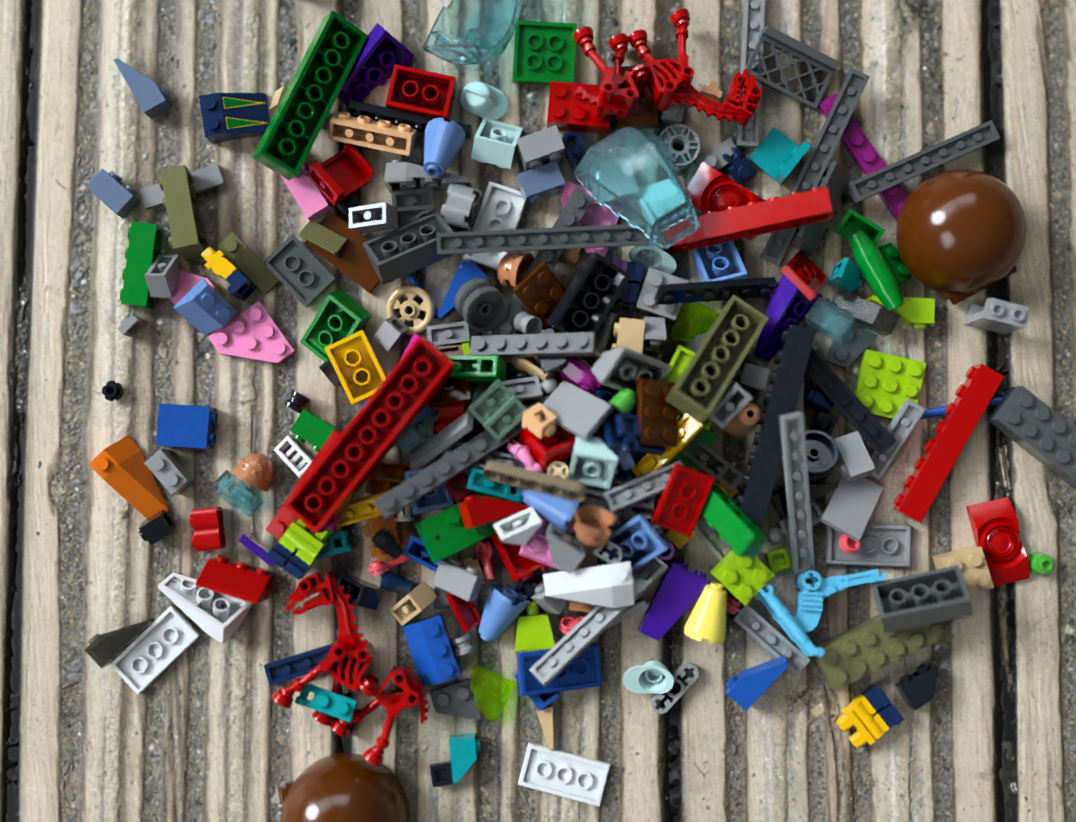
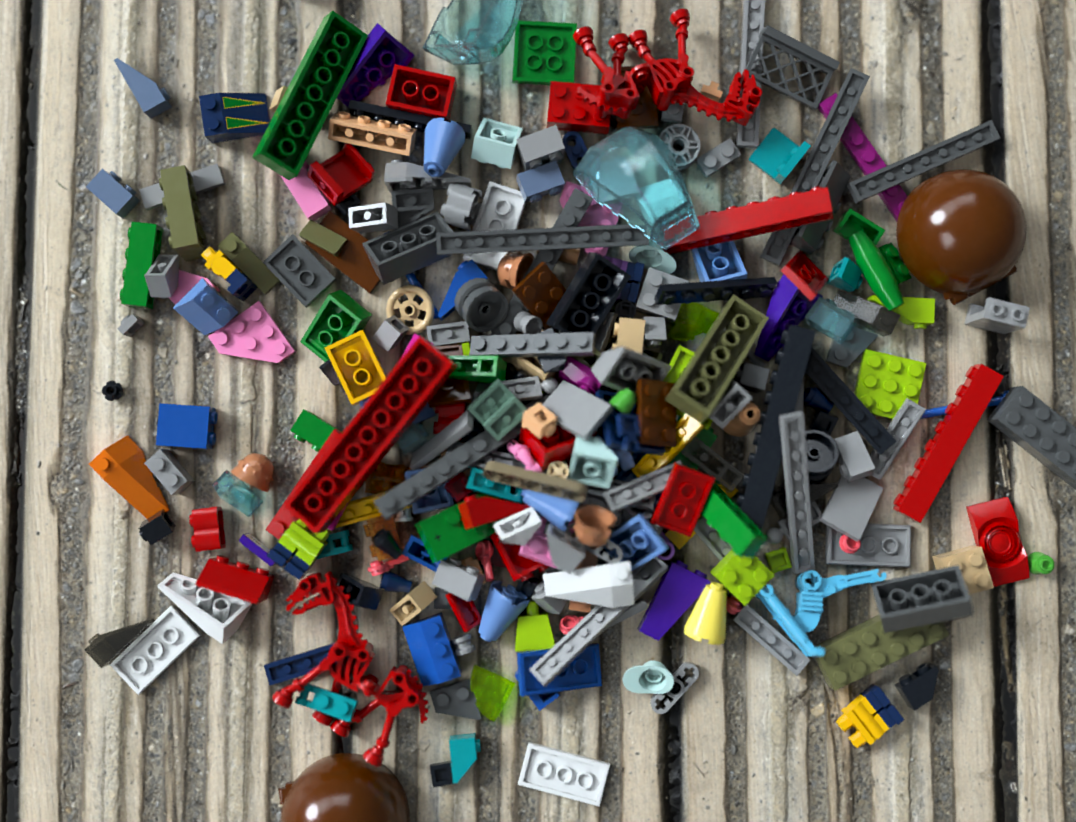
white slope [274,435,313,478] -> none
black wheel [284,389,310,414] -> none
light aqua piece [460,82,508,120] -> none
tan piece [537,704,554,750] -> none
red slope [684,162,765,241] -> none
dark blue plate [723,147,756,186] -> none
blue slope [726,656,789,711] -> none

